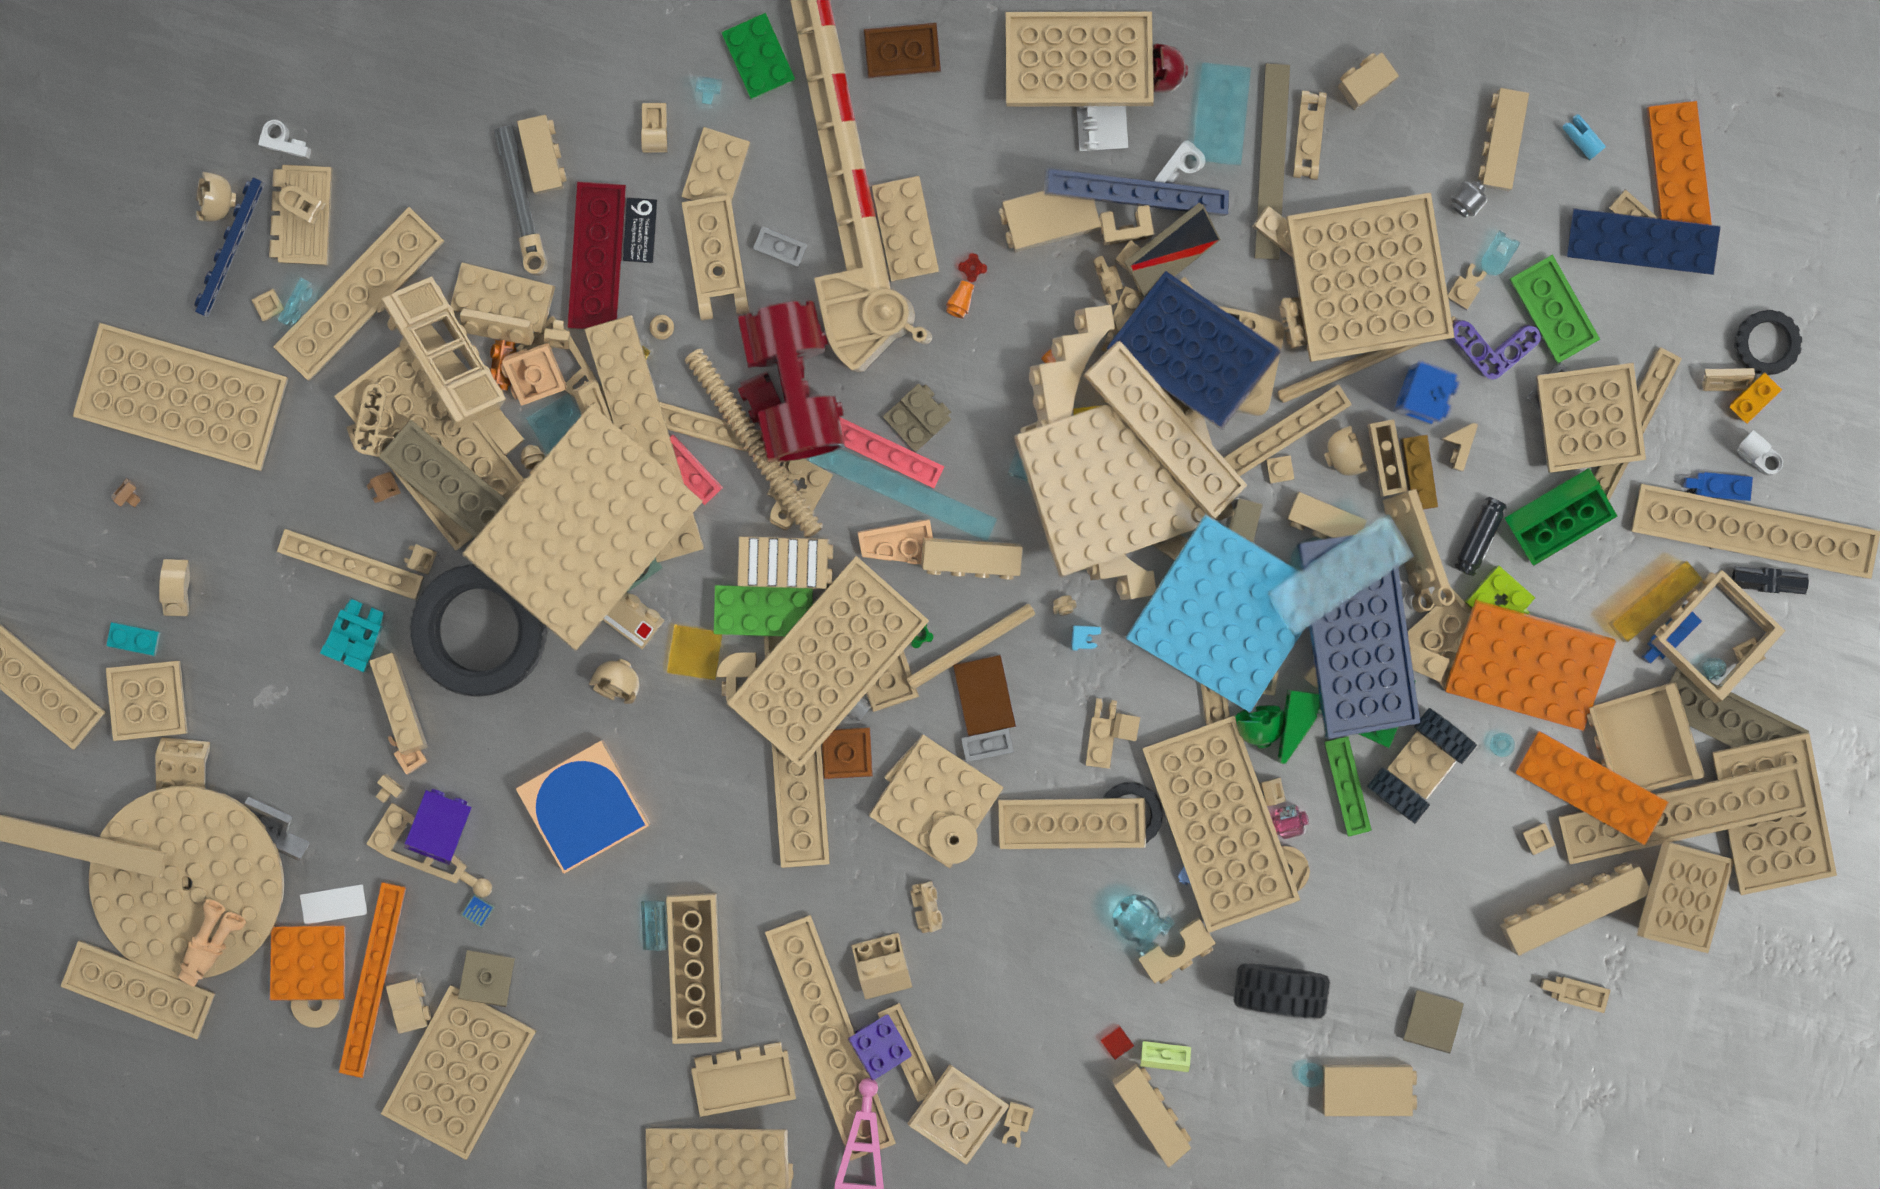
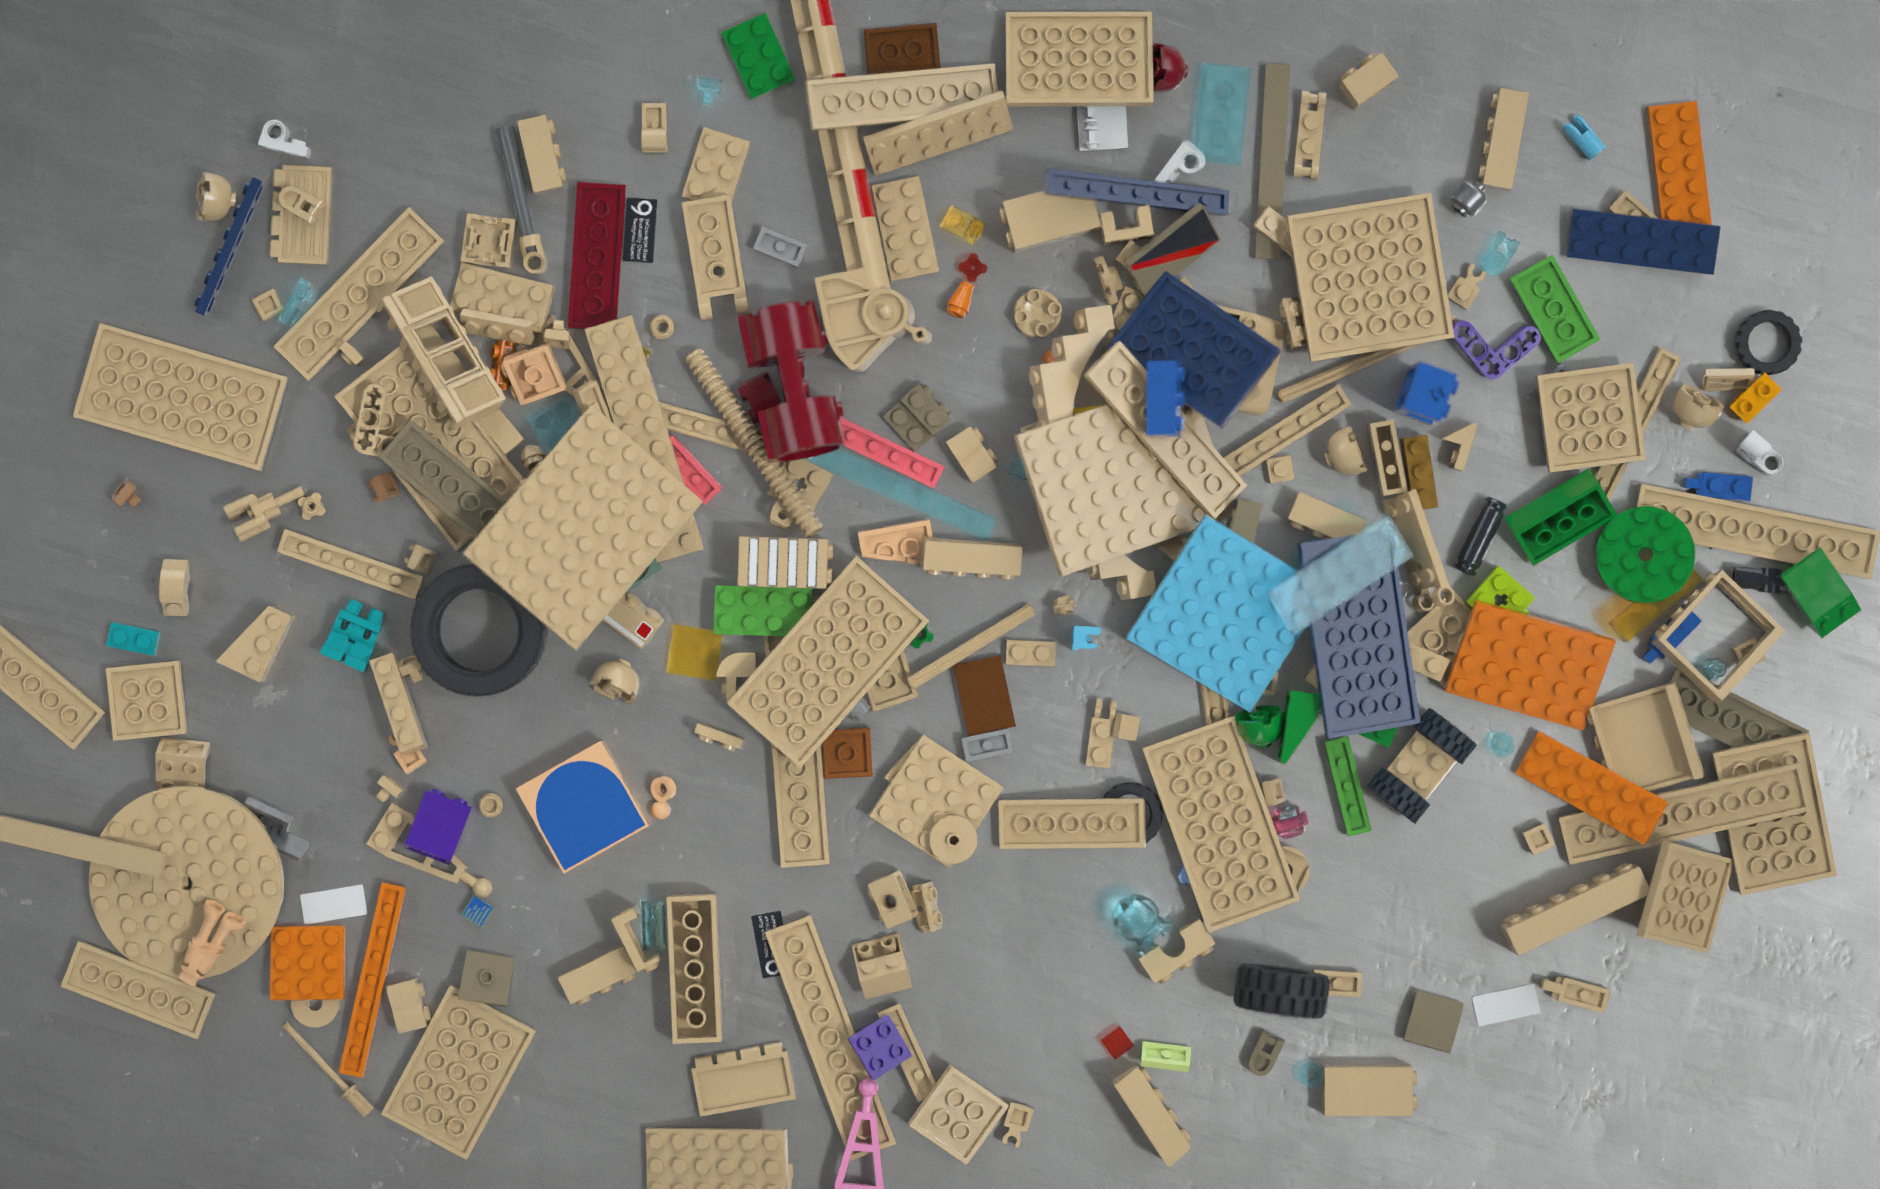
none -> tan wedge [215,605,295,682]
none -> tan plant [223,486,305,542]
none -> tan piece [283,1022,374,1118]
none -> tan plate [298,493,326,520]
none -> tan plate [339,341,366,366]
none -> tan tile [398,654,423,683]
none -> tan brick [461,213,517,269]
none -> tan plate [479,793,503,818]
none -> tan brick [558,945,637,1006]
none -> tan panel [611,905,662,973]
none -> light nougat plate [650,776,676,820]
none -> tan plate [694,723,744,751]
none -> black sticker [751,911,783,979]
none -> tan plate [804,63,999,131]
none -> tan plate [863,91,1014,176]
none -> tan brick [868,869,919,929]
none -> clear yellow bracket [941,205,984,245]
none -> tan brick [945,427,998,483]
none -> tan plate [1006,640,1056,666]
none -> tan dish [1014,289,1062,337]
none -> blue brick [1147,361,1185,437]
none -> dark tan plate [1248,1029,1285,1076]
none -> tan plate [1313,969,1362,997]
none -> white sticker [1472,984,1541,1027]
none -> green plate [1596,506,1695,604]
none -> tan cylinder [1674,384,1724,430]
none -> green slope [1780,547,1861,638]

